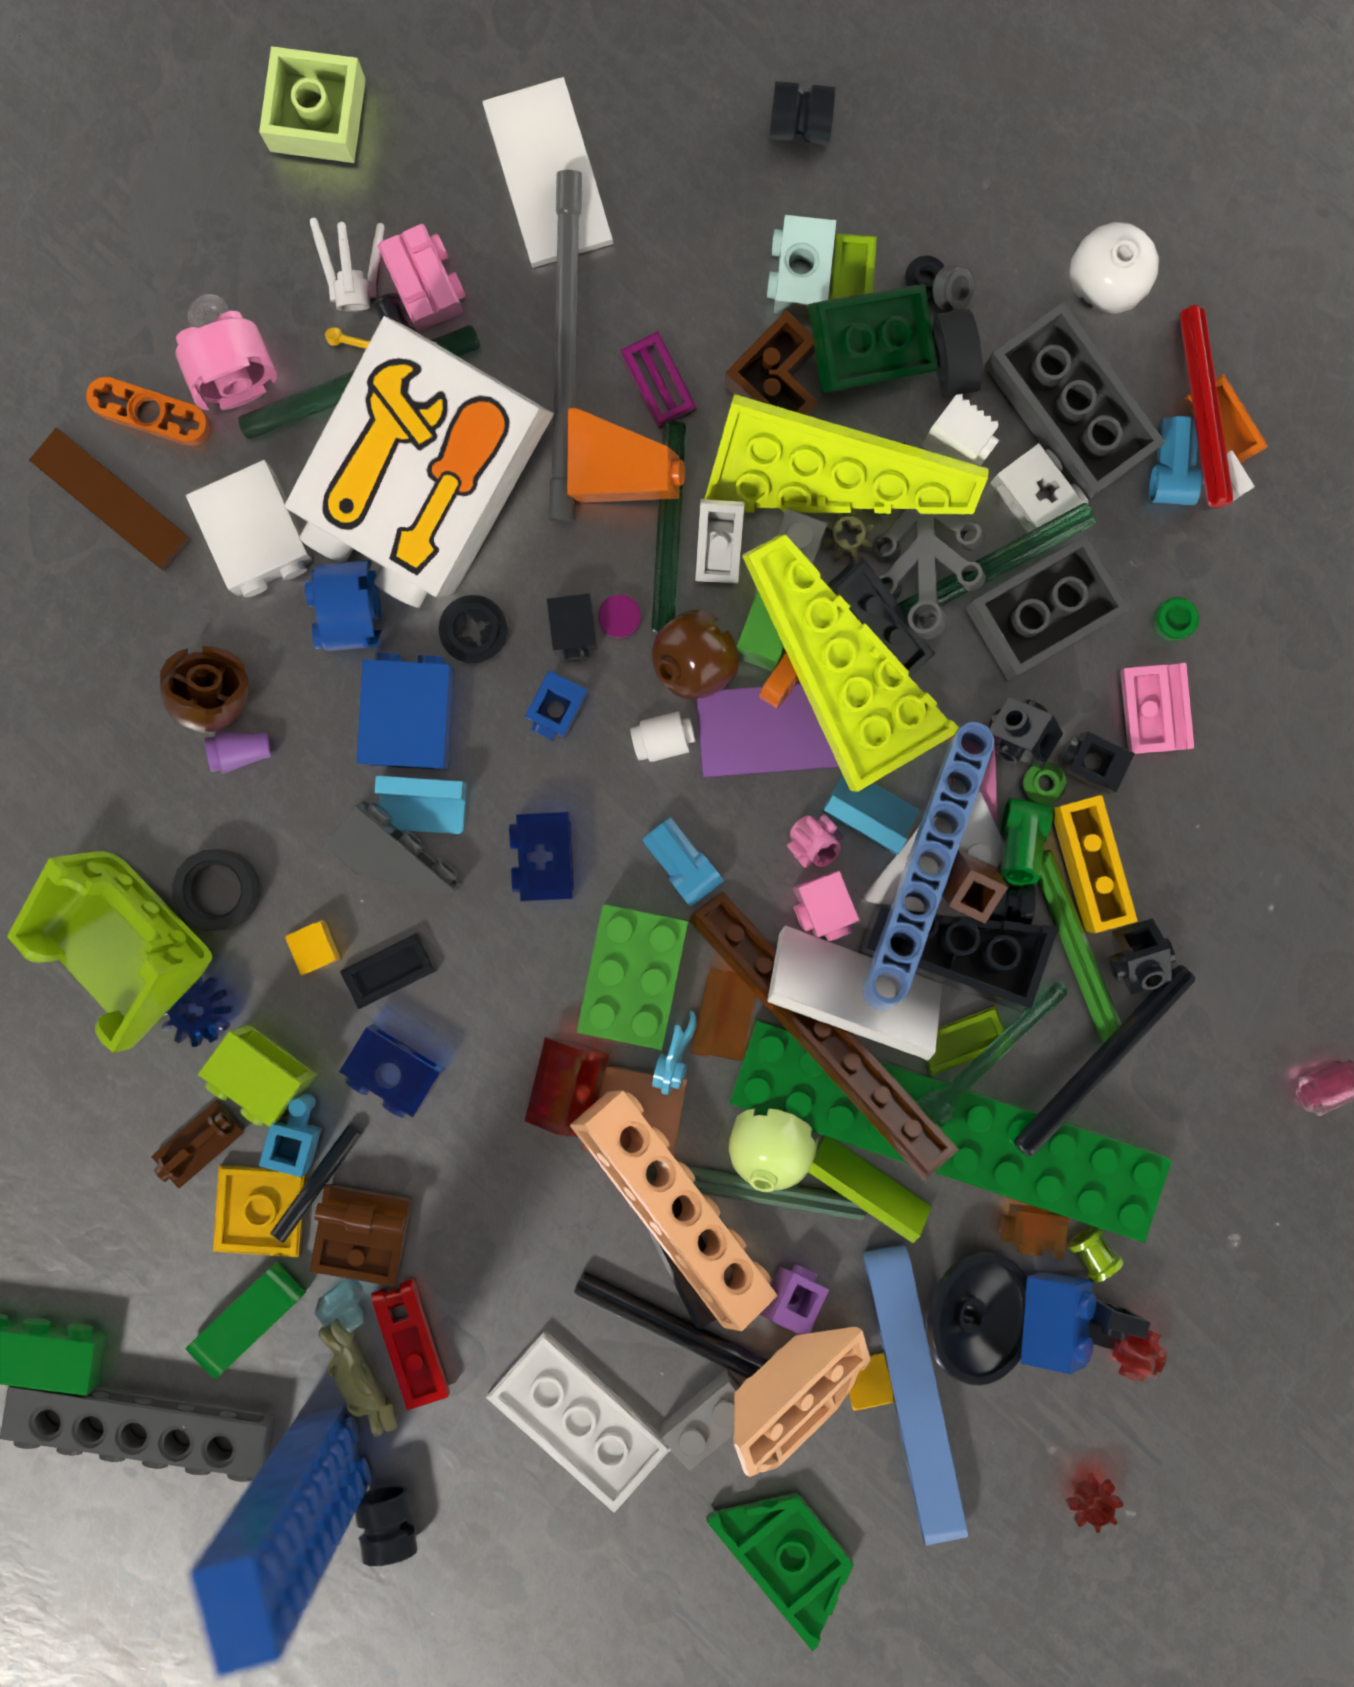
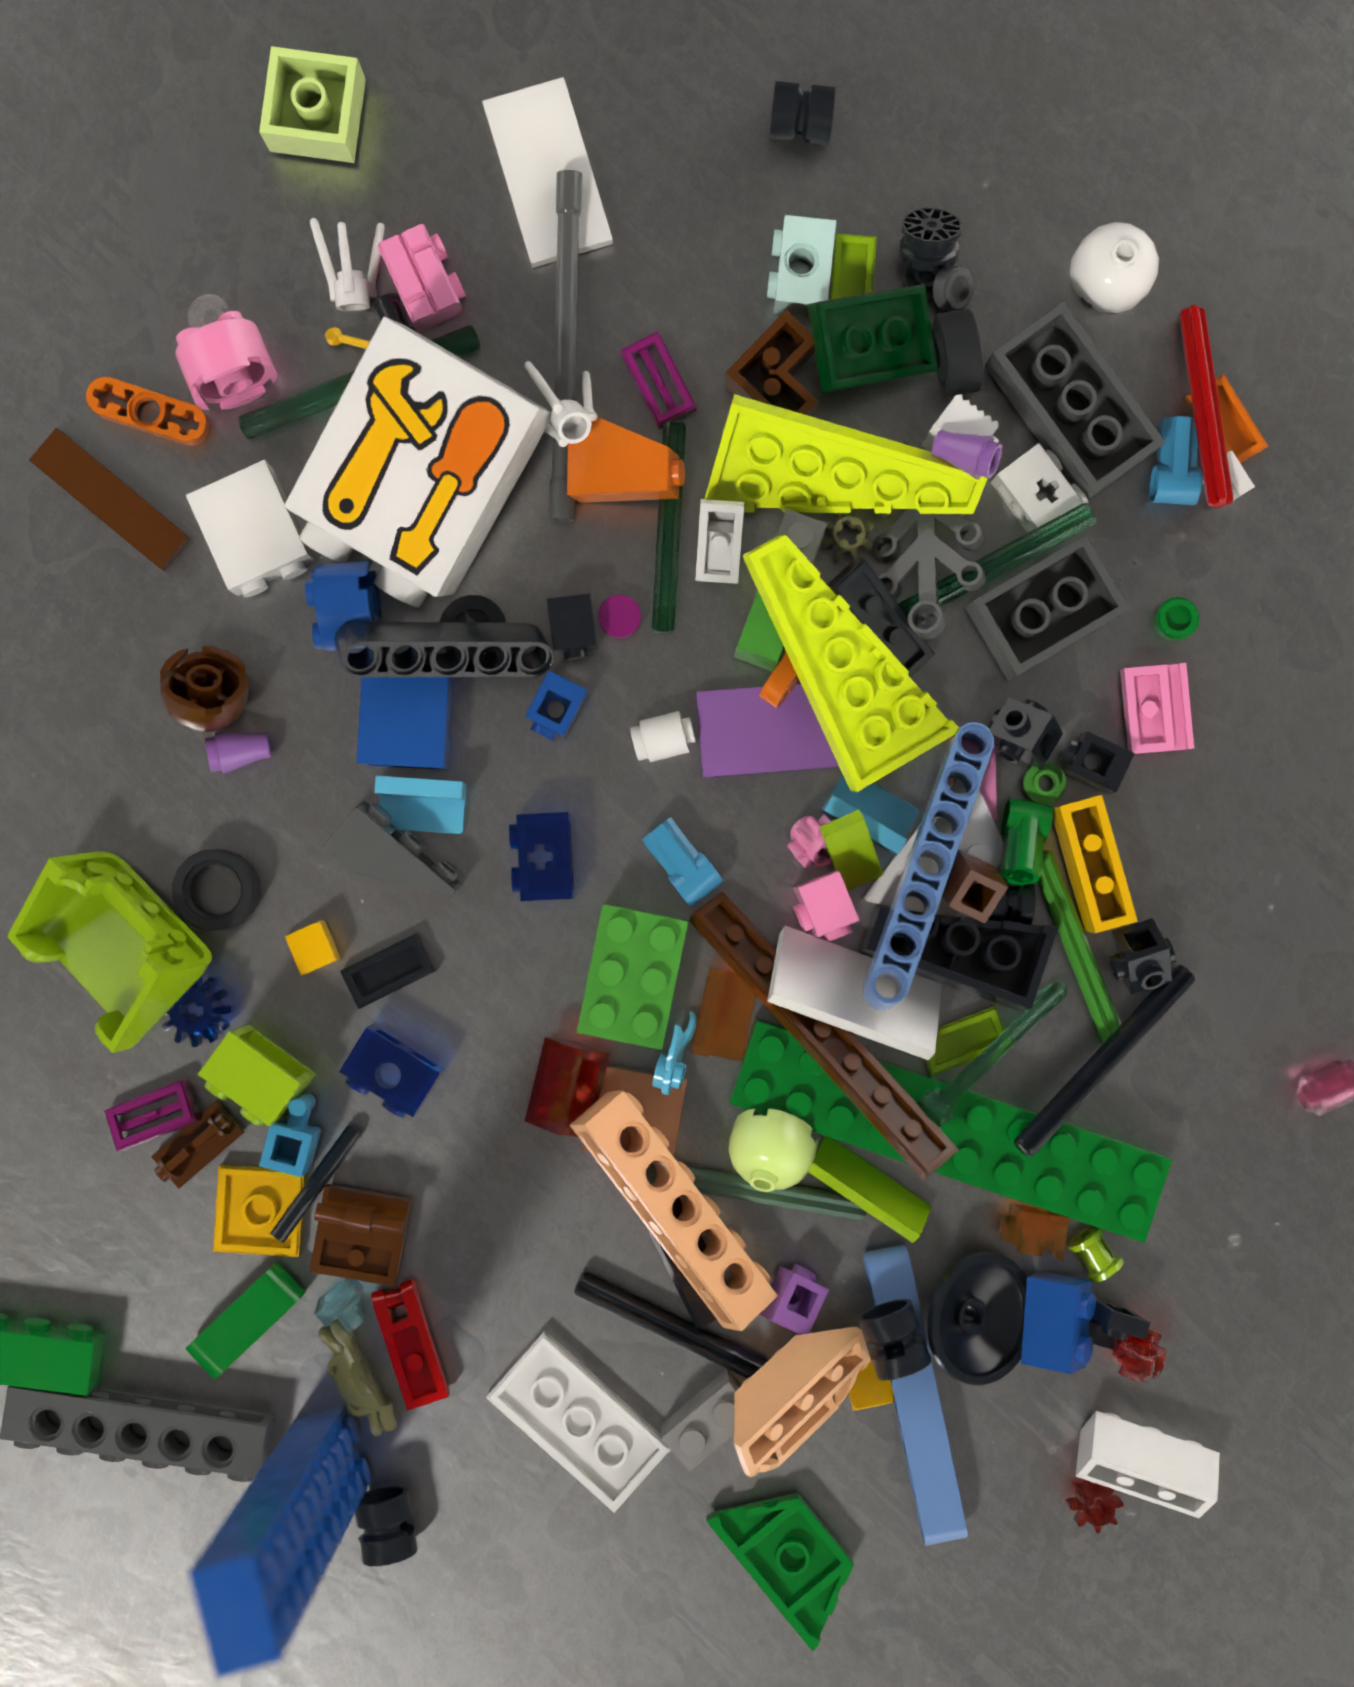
reddish brown cylinder [651,609,738,699] -> none
none -> magenta tile [104,1080,201,1151]
none -> black beam [334,621,554,677]
none -> white plant [524,361,597,447]
none -> lime tile [819,810,883,891]
none -> black wheel [857,1299,932,1380]
none -> black wheel [899,207,962,272]
none -> medium lavender cone [932,429,1002,480]
none -> white brick [1076,1411,1220,1518]

